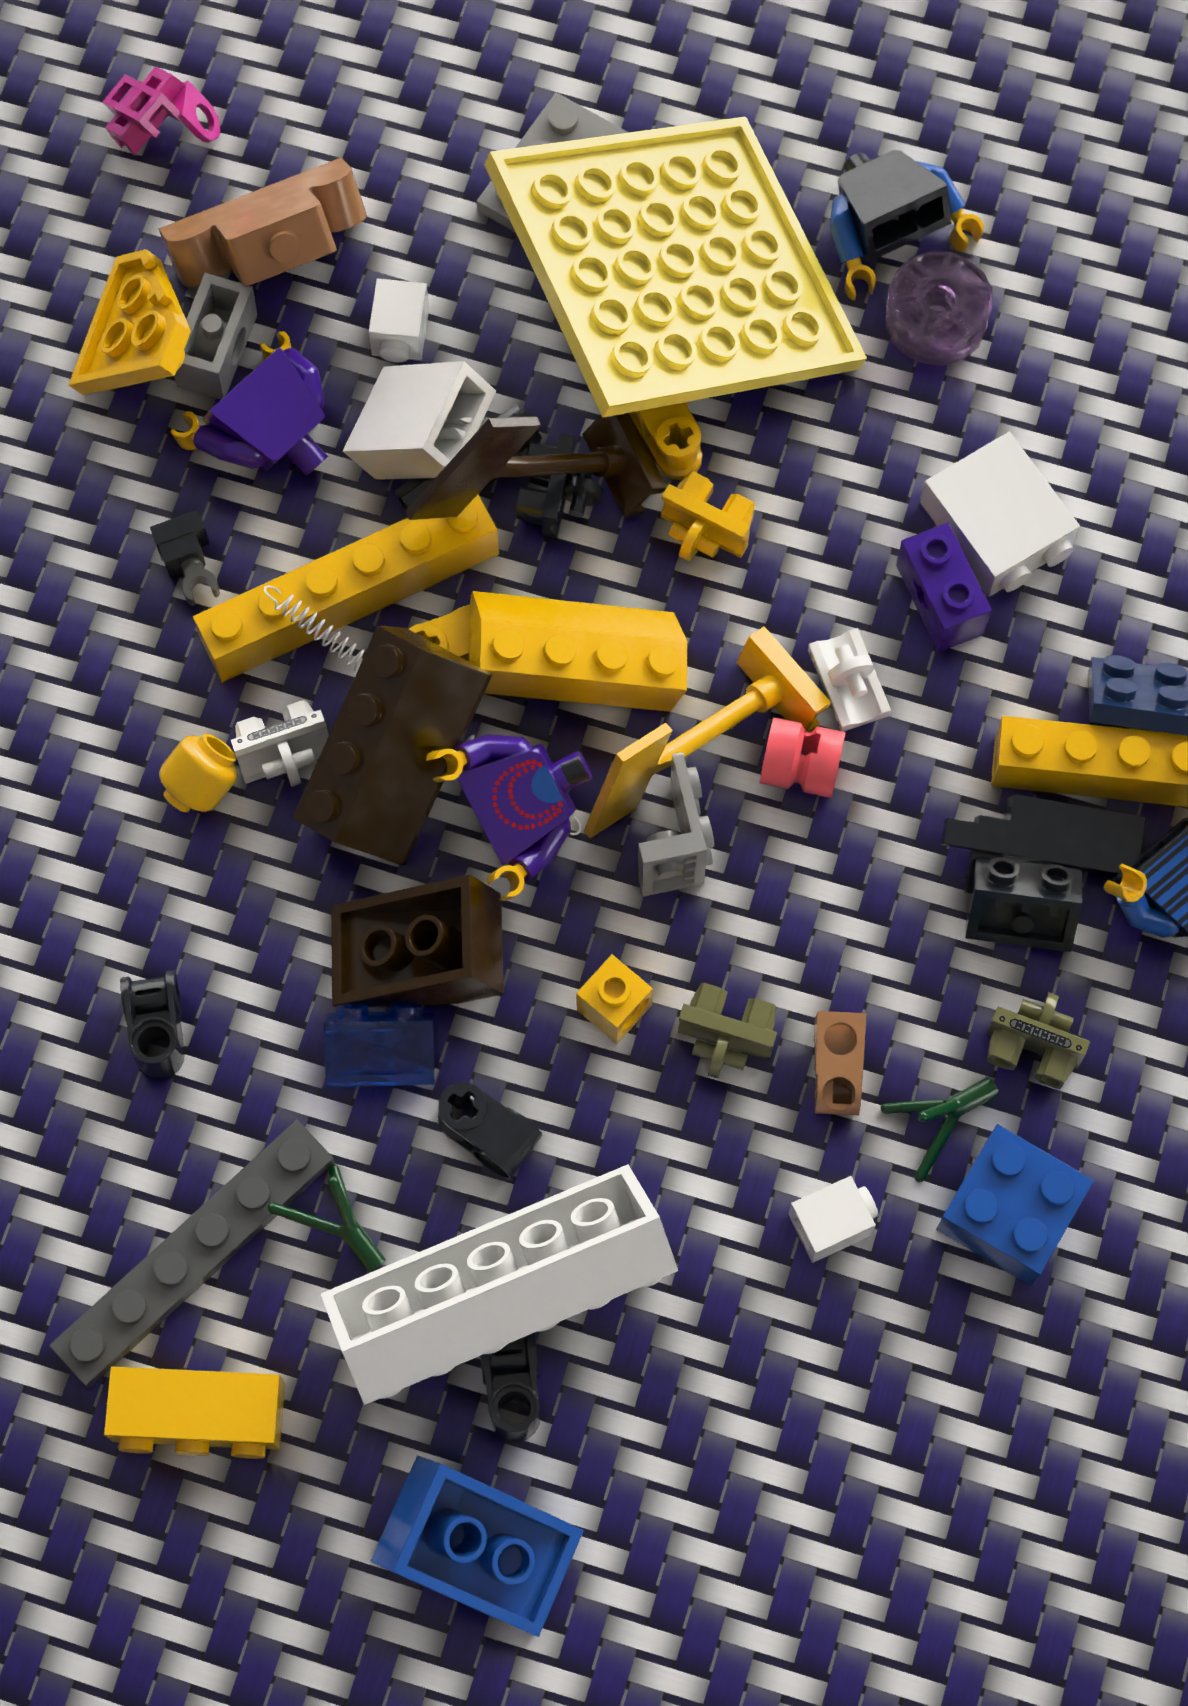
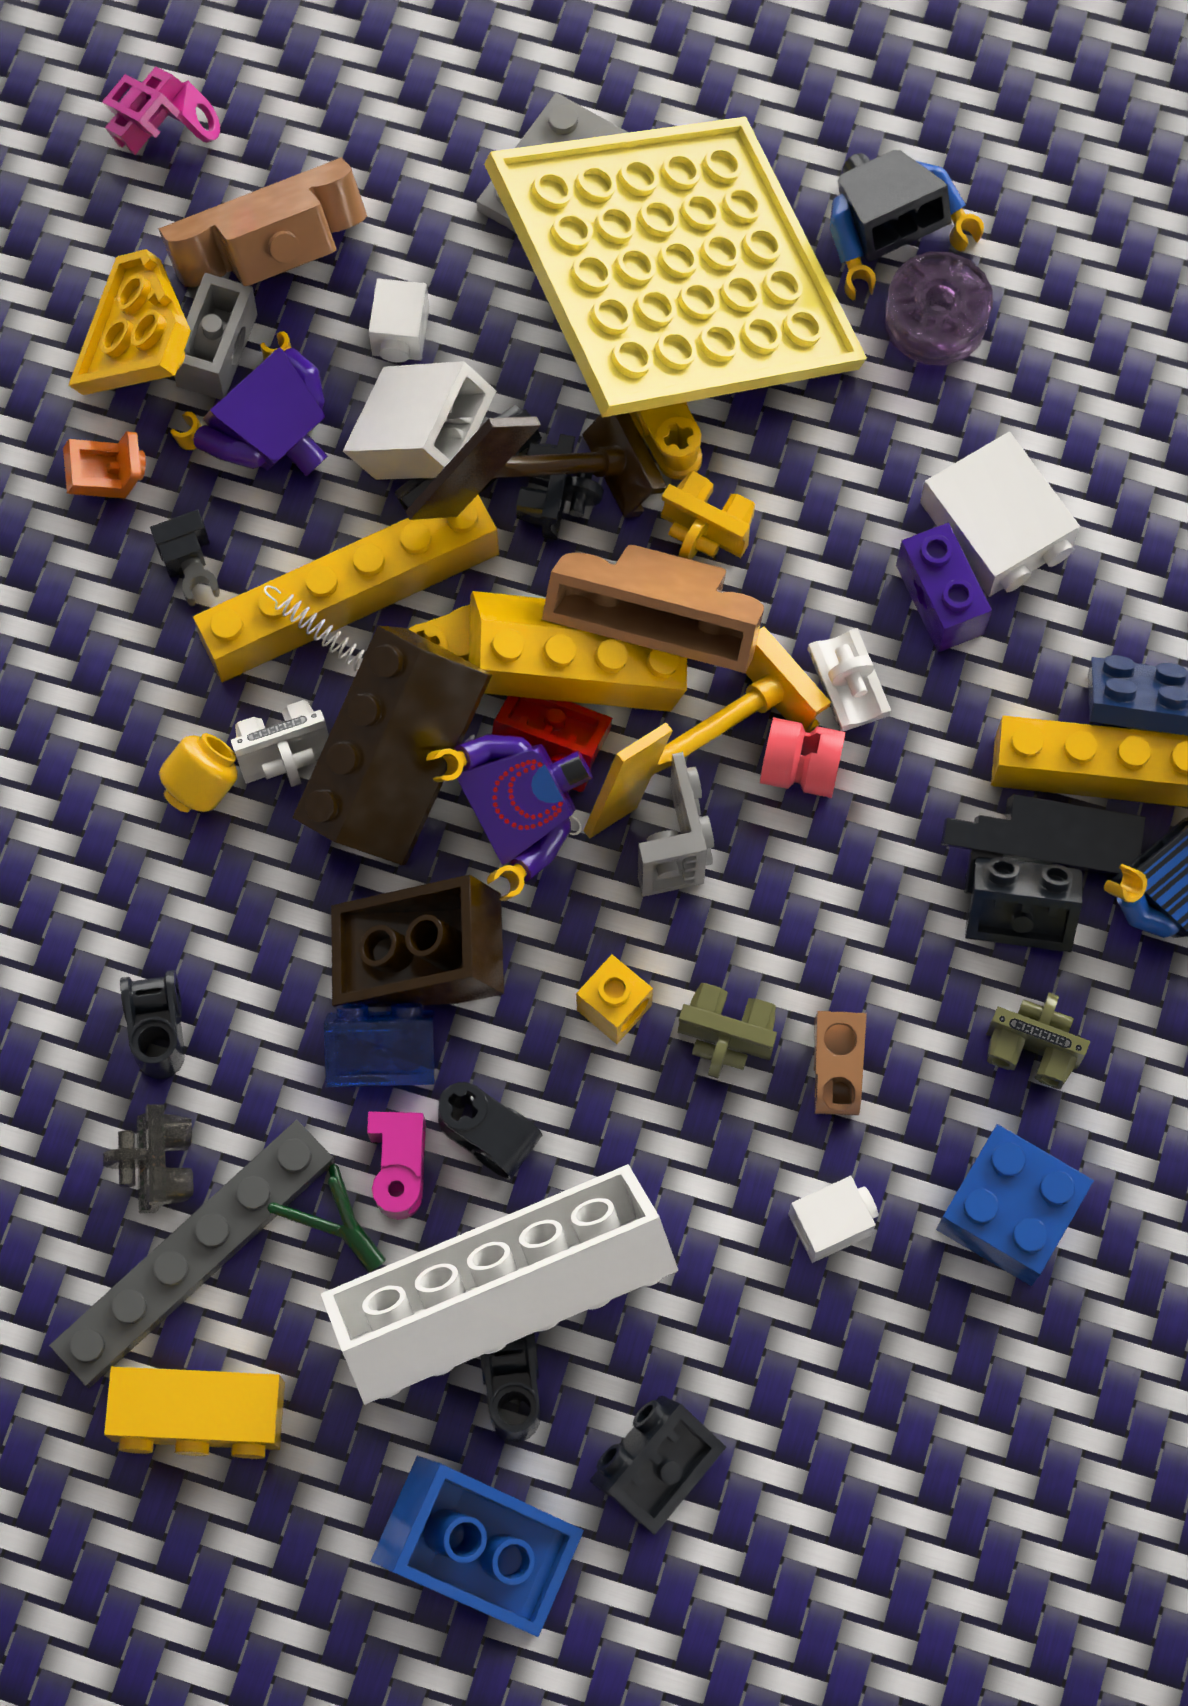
dark green plant [880,1077,998,1182] -> none
none -> orange bracket [63,431,146,499]
none -> clear smoke hips [103,1104,194,1213]
none -> dark pink leg [367,1112,426,1220]
none -> red bracket [491,696,613,792]
none -> medium nougat brick [542,545,764,673]
none -> black bracket [590,1395,726,1535]

